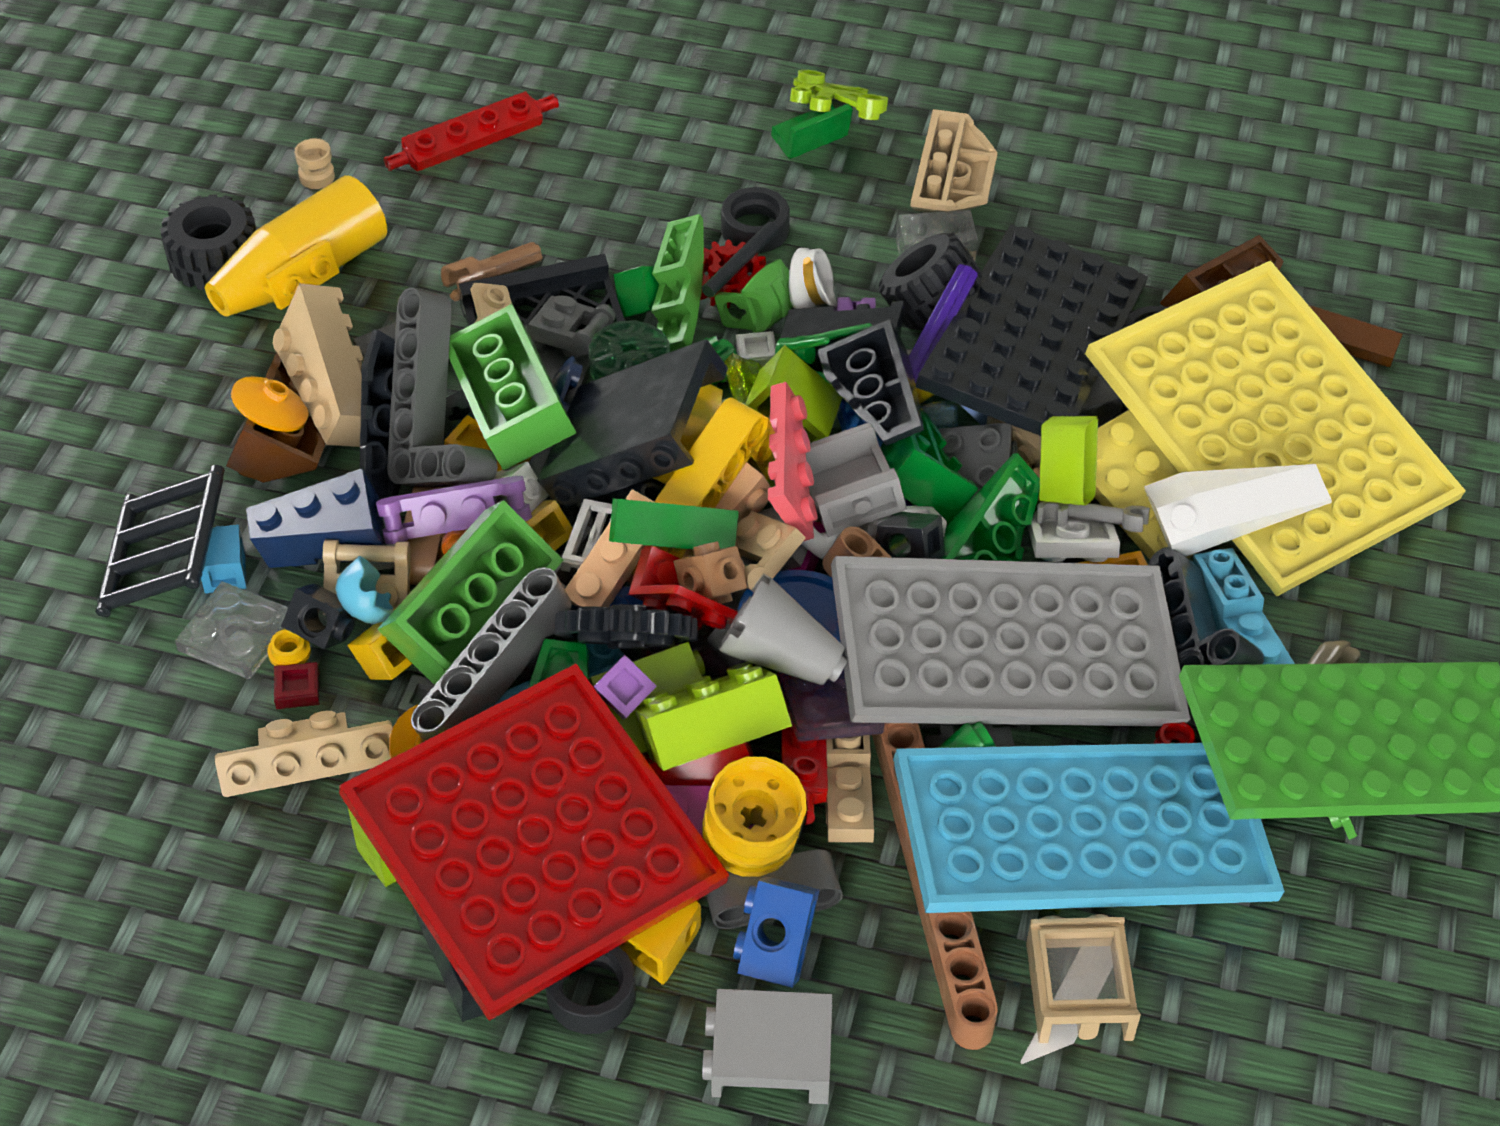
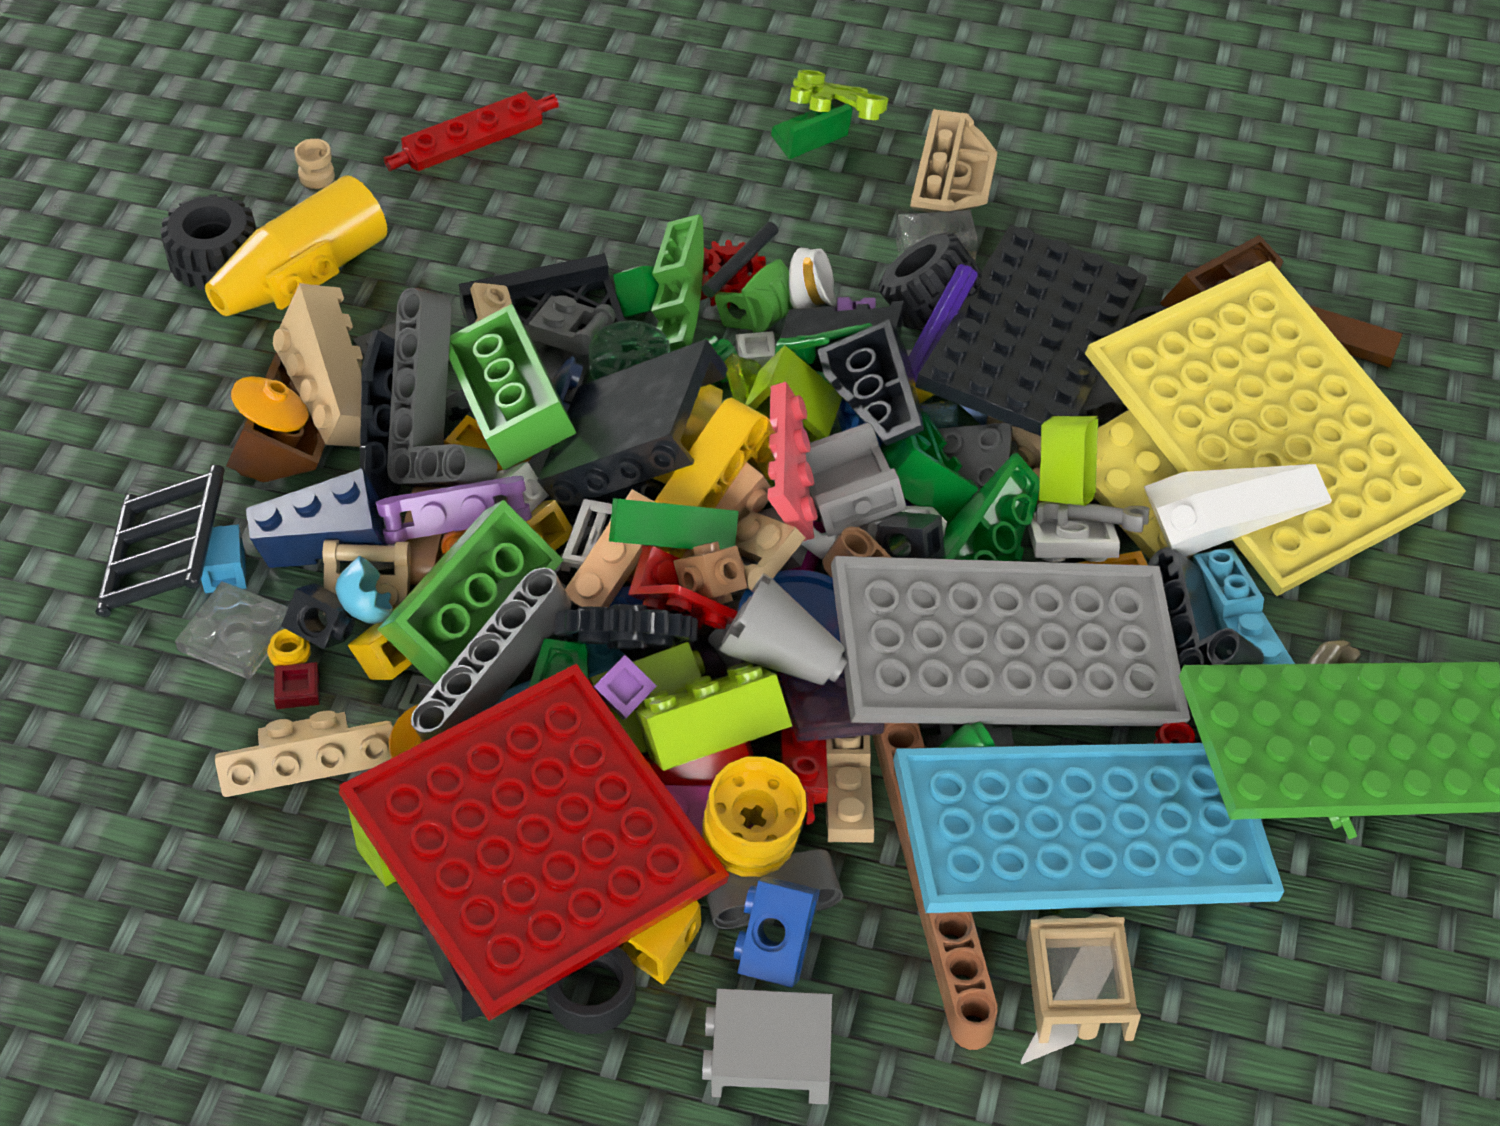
medium nougat piece [441,242,542,301] -> none
black tyre [721,187,790,253] -> none

